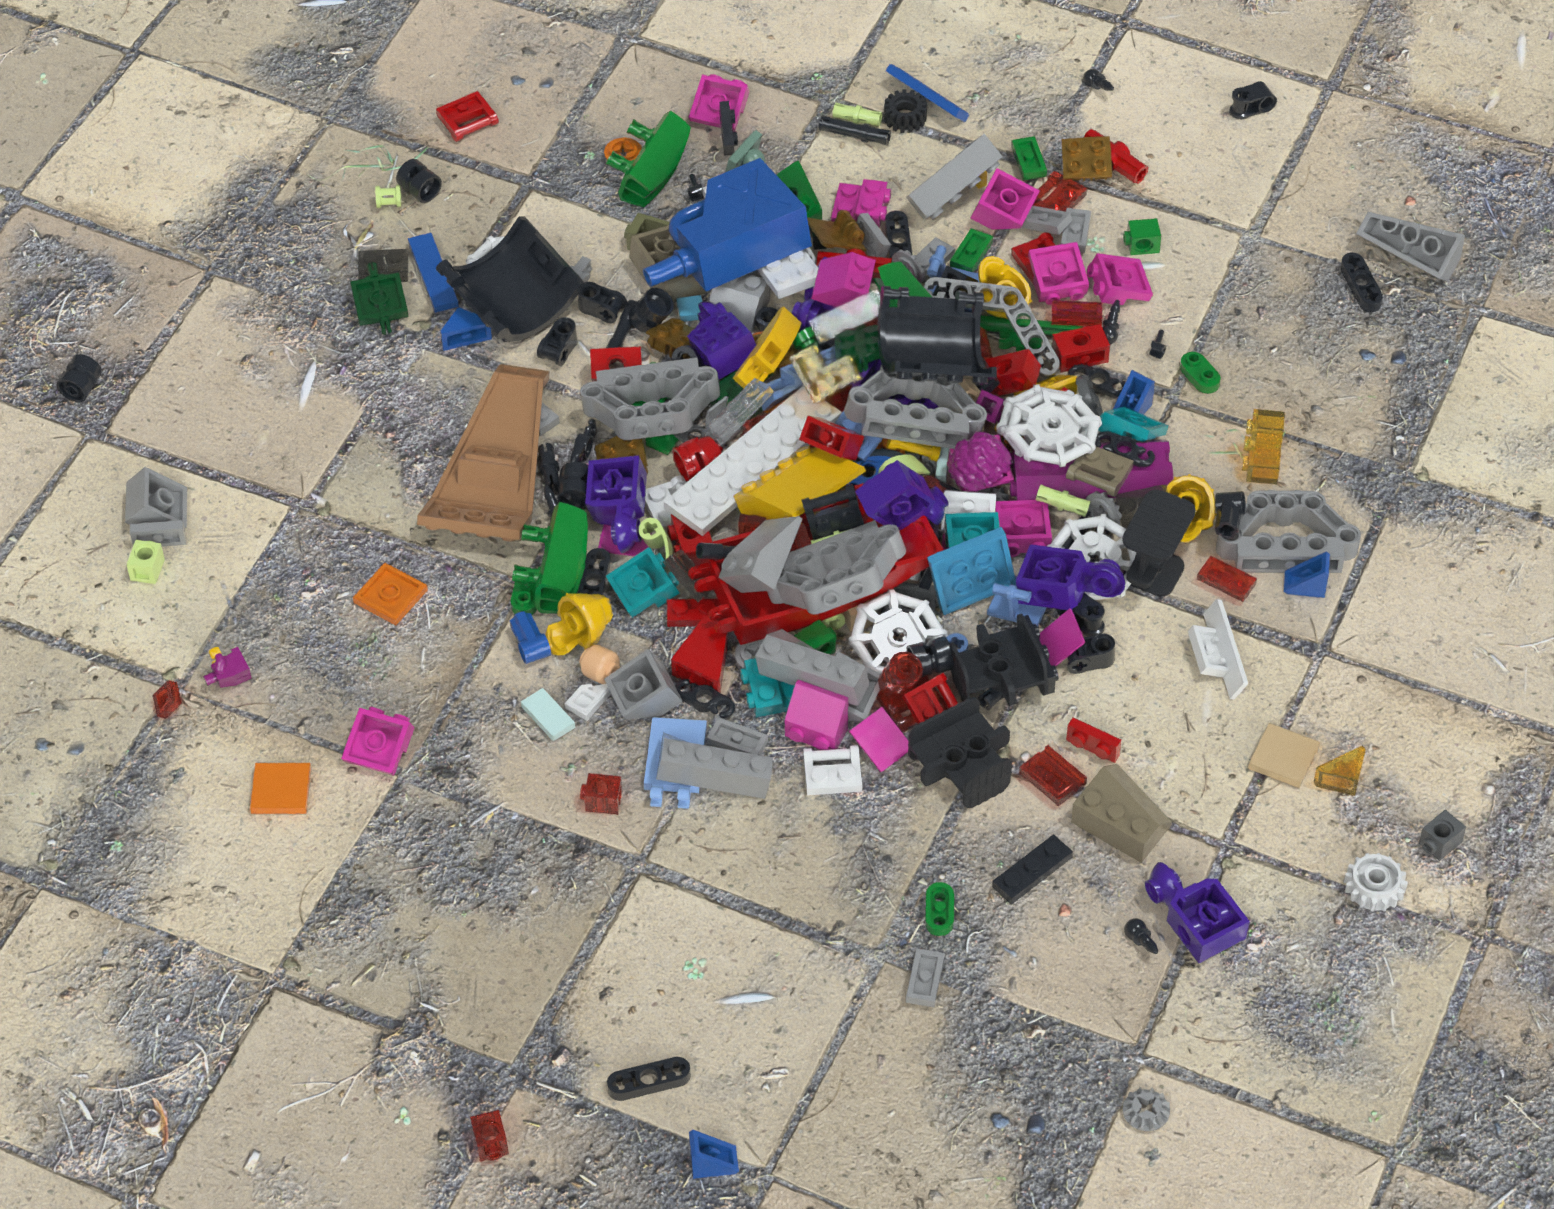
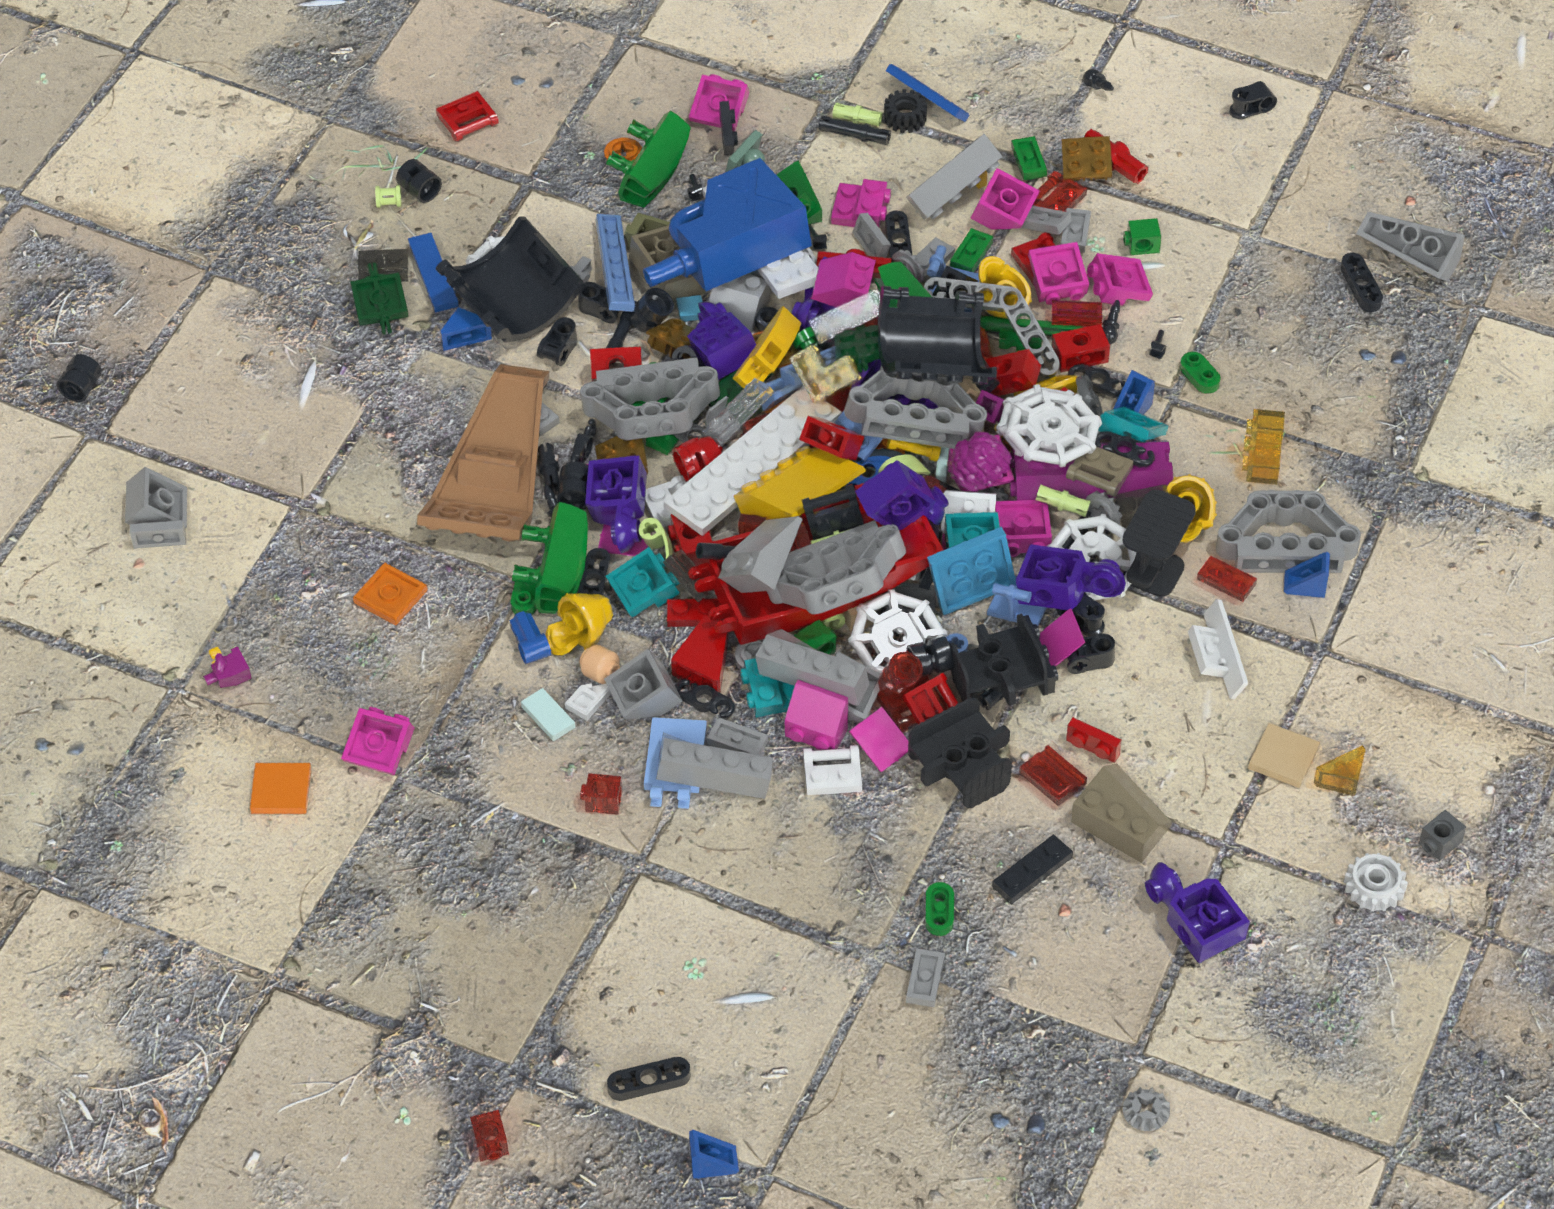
yellowish green brick [126,540,165,584] -> none
clear red plate [152,680,182,719] -> none
pearl gold hinge [807,210,866,251] -> none
black bar [1124,918,1158,954] -> none
black piece [1215,491,1246,539] -> none
none -> medium blue tile [595,214,635,312]

